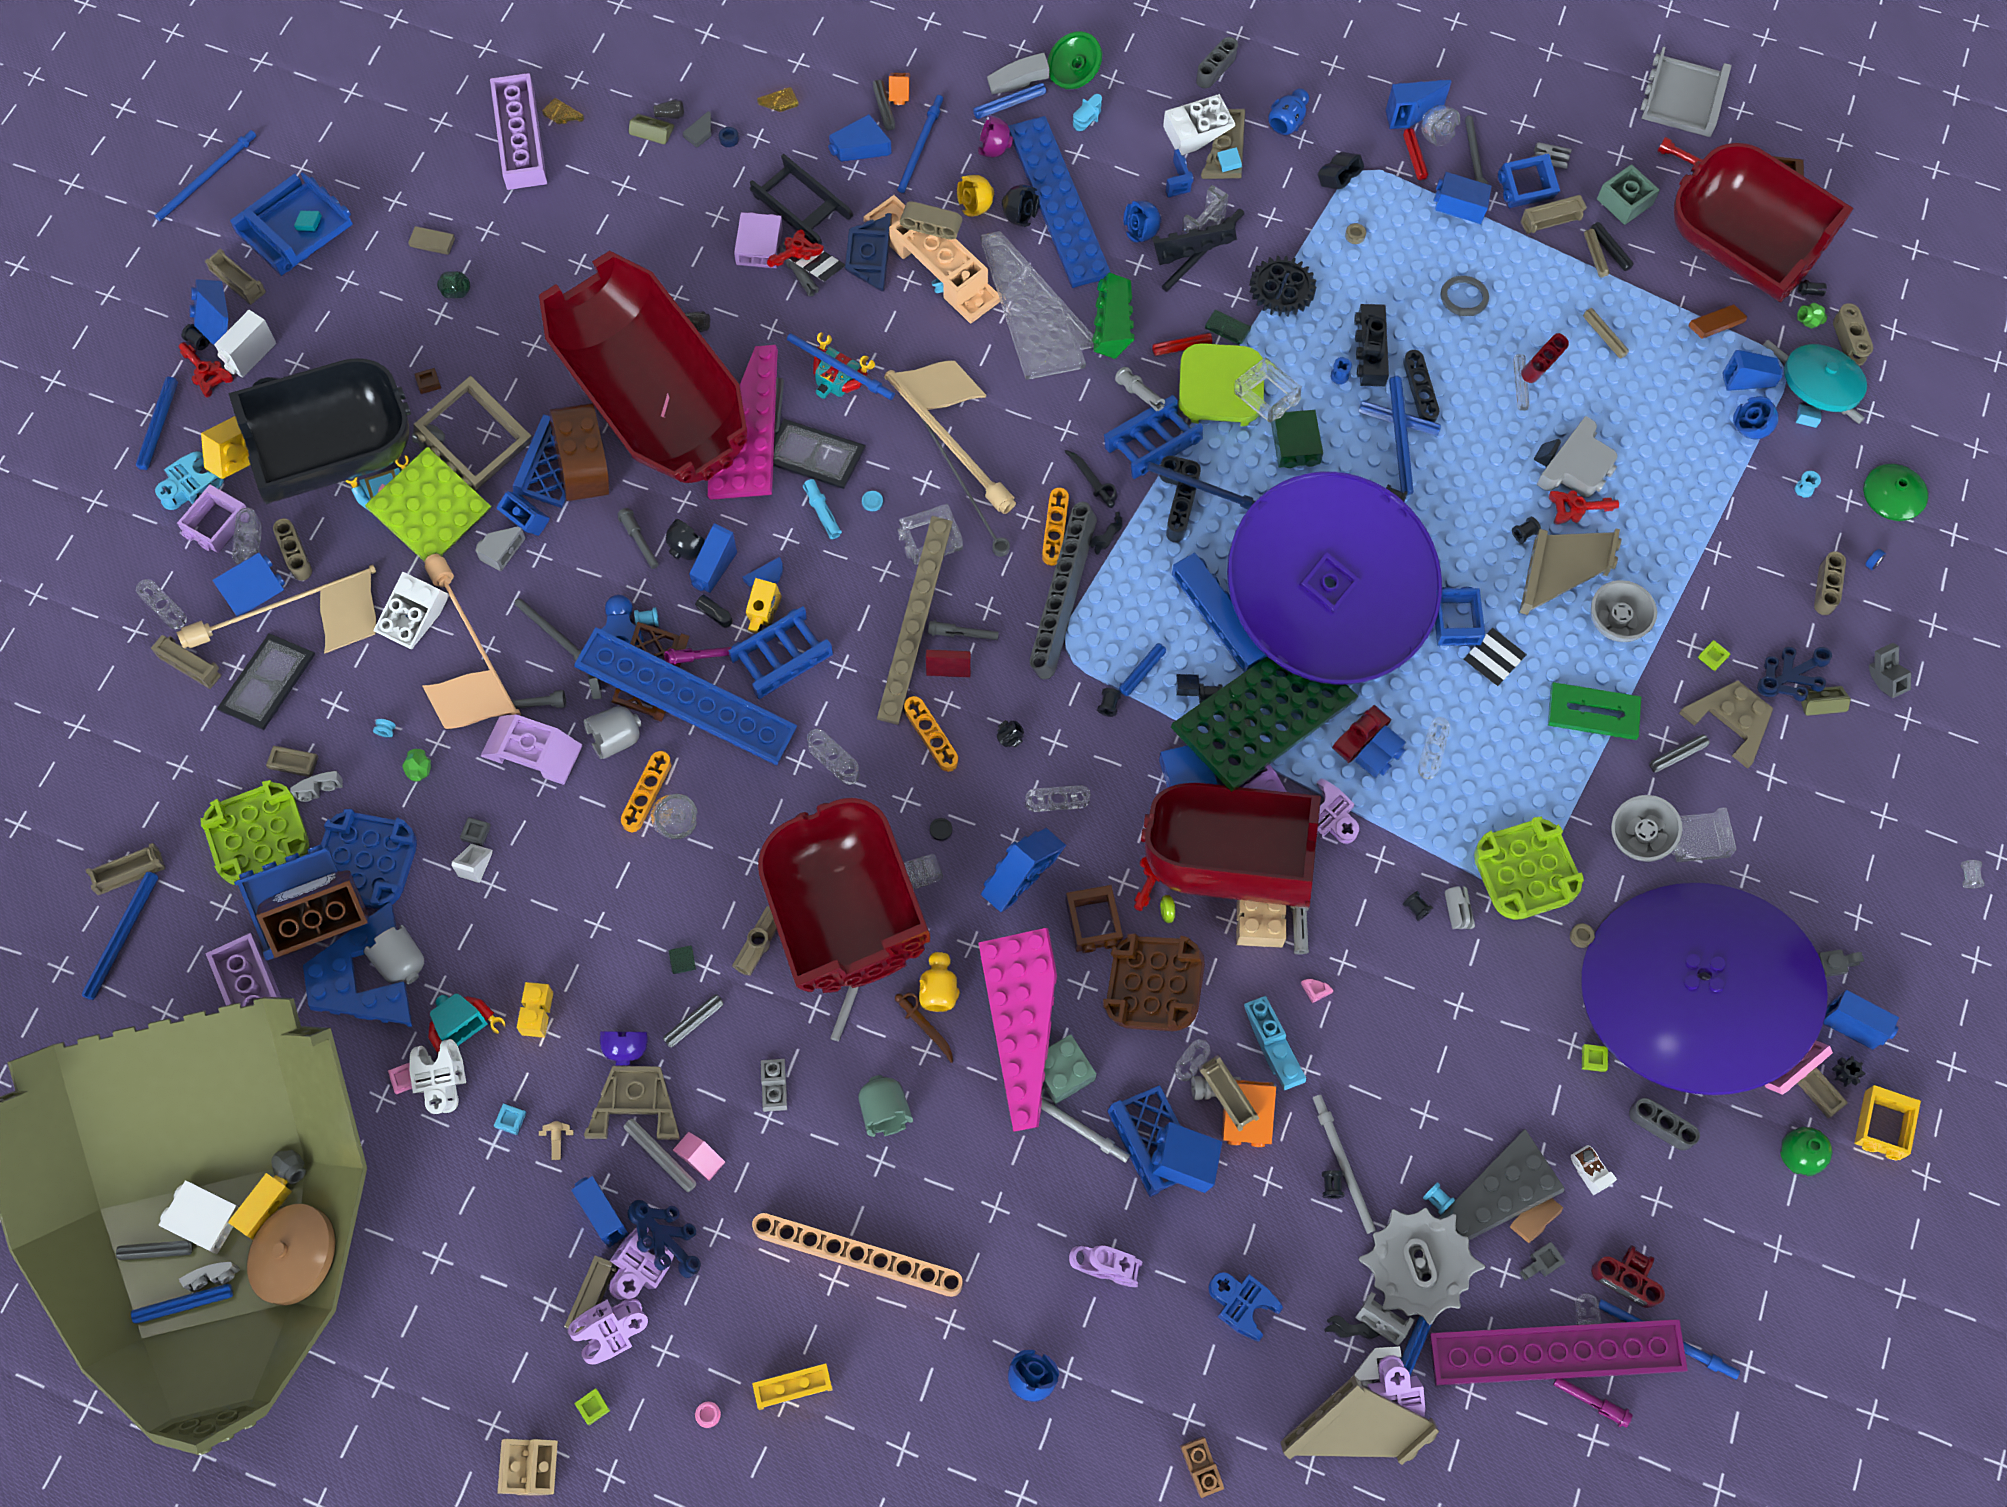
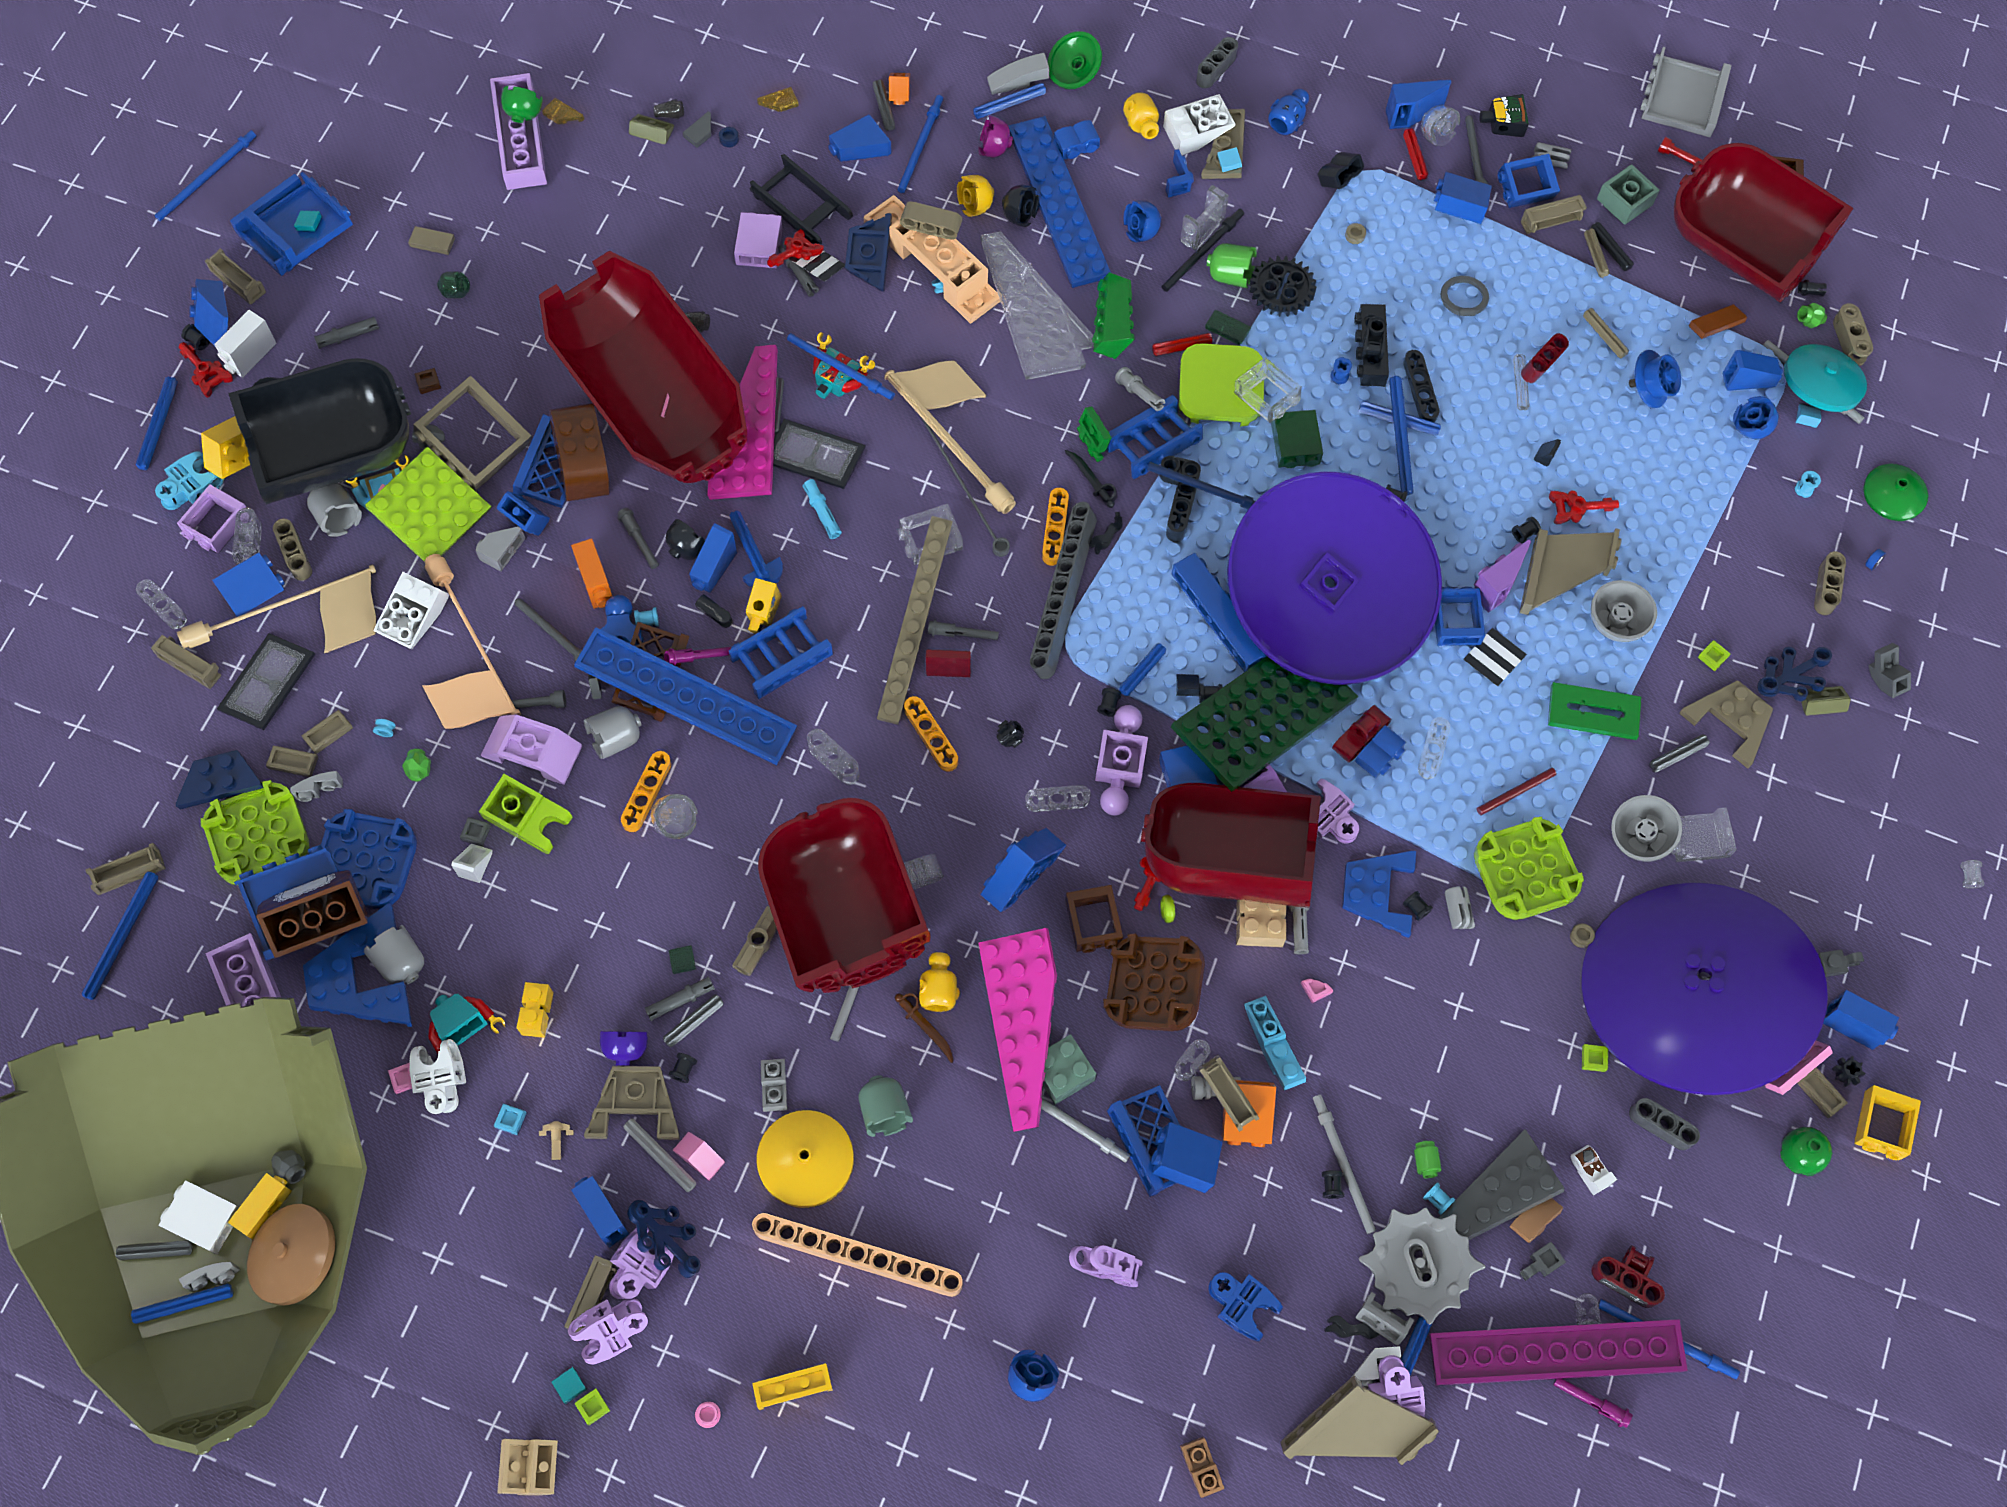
medium azure piece [862,491,883,511] -> none
black piece [930,818,952,841] -> none
medium azure arm [1073,94,1102,131] -> none
black wing [1152,222,1237,265] -> none
light grey brick [1537,416,1617,497] -> none
none -> dark blue wing [176,750,264,810]
none -> dark tan tile [301,710,353,754]
none -> light grey cylinder [307,483,362,537]
none -> dark grey pin [314,316,379,349]
none -> lime brick [479,774,573,854]
none -> green cylinder [501,86,543,123]
none -> teal tile [551,1367,587,1404]
none -> orange brick [571,538,612,609]
none -> dark grey pin [645,976,715,1021]
none -> black bush [668,1053,697,1083]
none -> blue axle [729,510,770,580]
none -> yellow dish [757,1110,854,1208]
none -> blue brick [1054,120,1100,159]
none -> green plate [1077,406,1112,462]
none -> lavender brick [1095,705,1148,816]
none -> yellow piece [1123,92,1159,139]
none -> bright green cylinder [1207,243,1257,289]
none -> blue wing [1342,851,1416,938]
none -> bright green brick [1414,1141,1442,1178]
none -> medium lavender slope [1474,540,1531,613]
none -> dark red bar [1477,768,1557,816]
none -> torso [1479,94,1529,137]
none -> blue piece [1629,350,1681,408]

